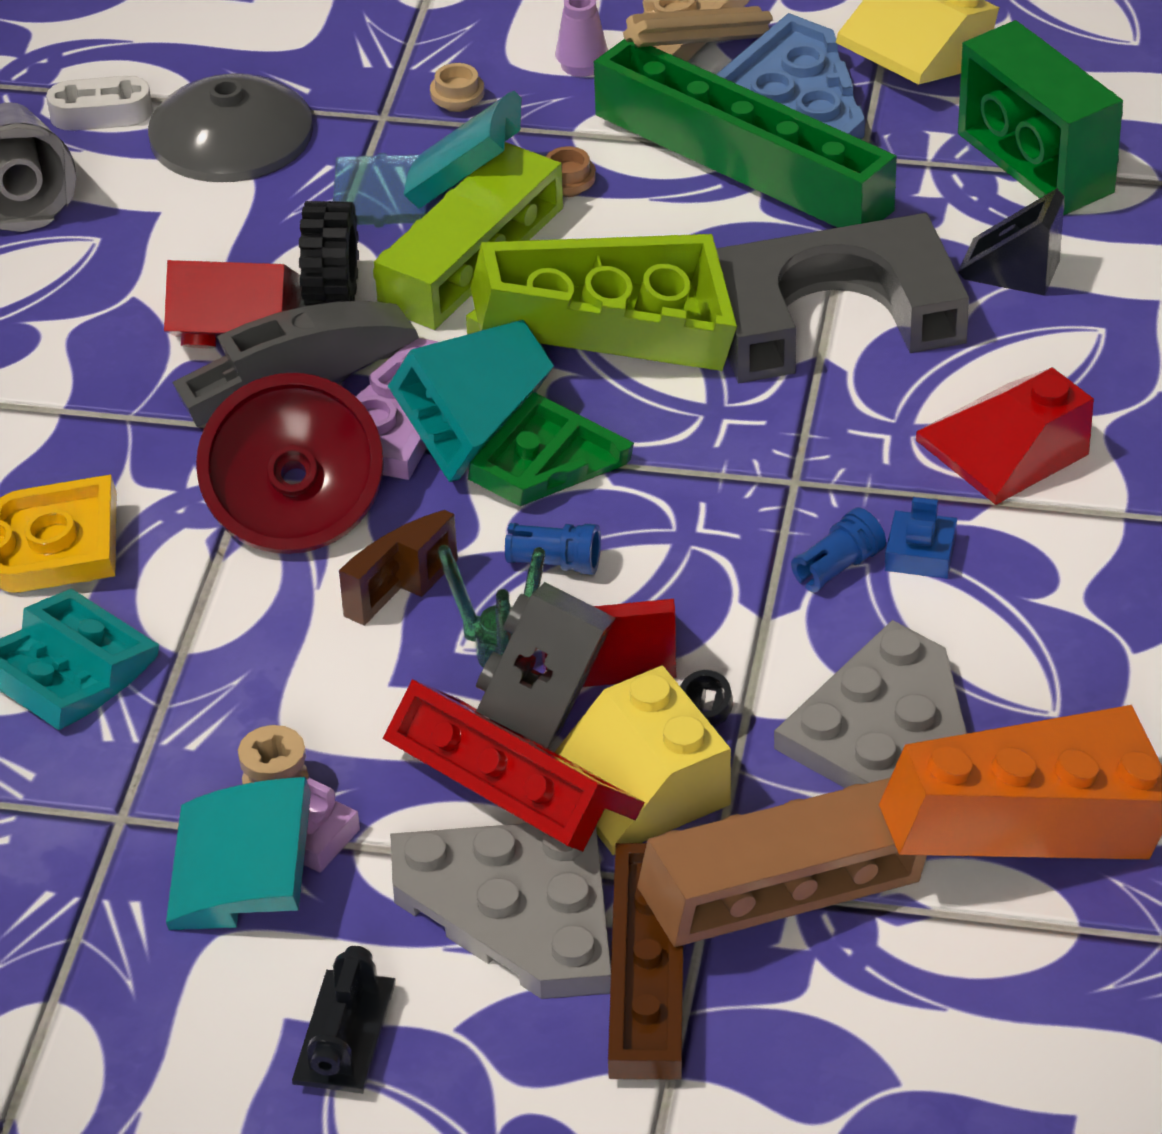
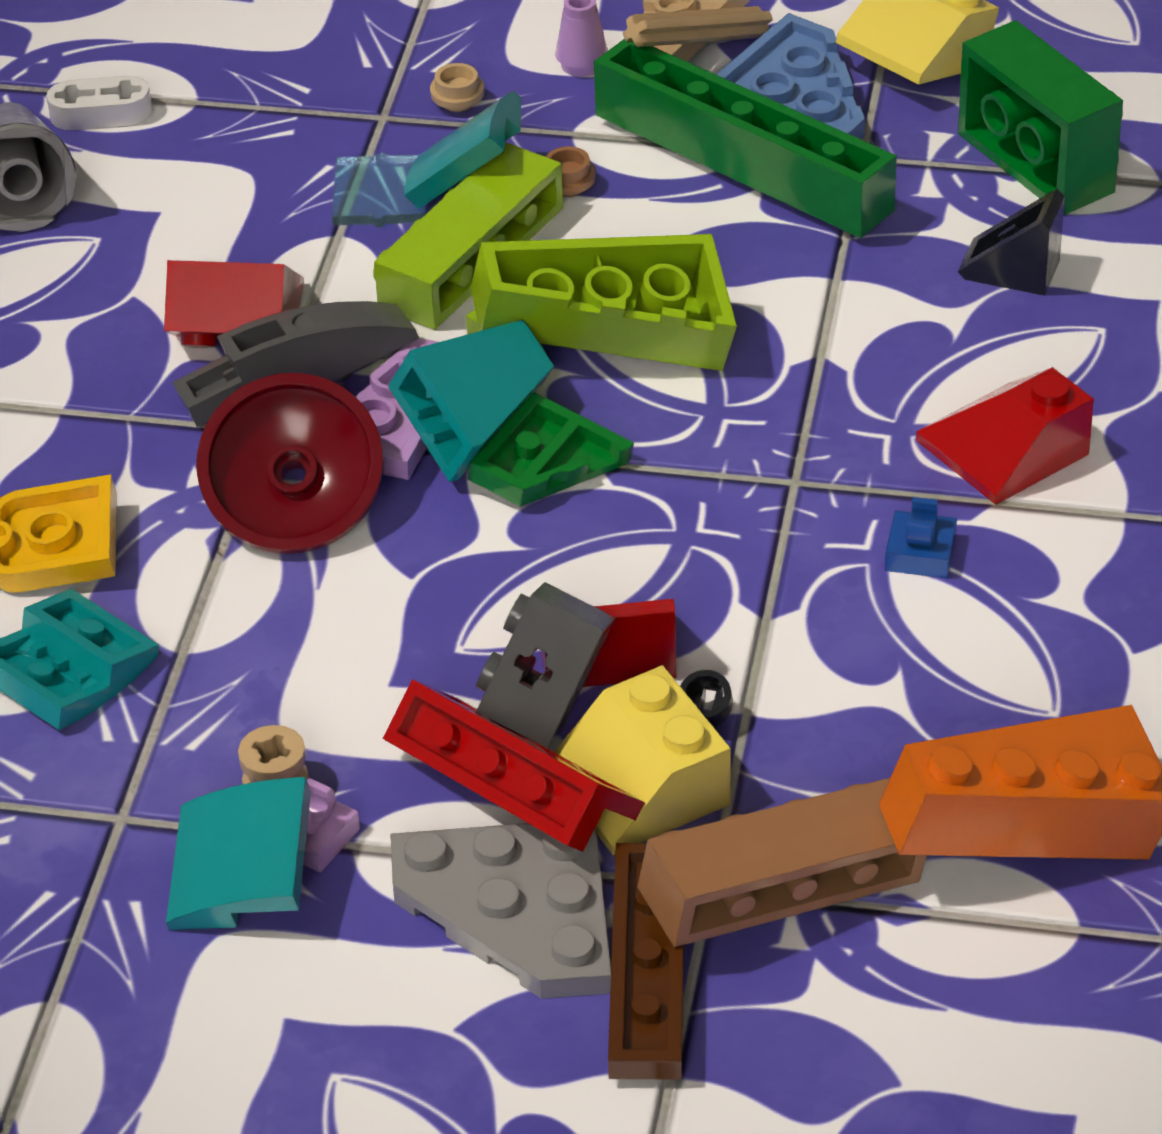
dark grey dish [148,73,313,182] -> none
black hinge [292,946,396,1094] -> none
black tyre [299,201,359,306] -> none
reddish brown slope [339,510,458,626] -> none
clear green plant [438,545,546,668] -> none
blue pin [505,523,601,575] -> none
dark grey arch [716,213,969,383] -> none
light grey plate [774,620,967,788] -> none
blue pin [791,507,886,592] -> none

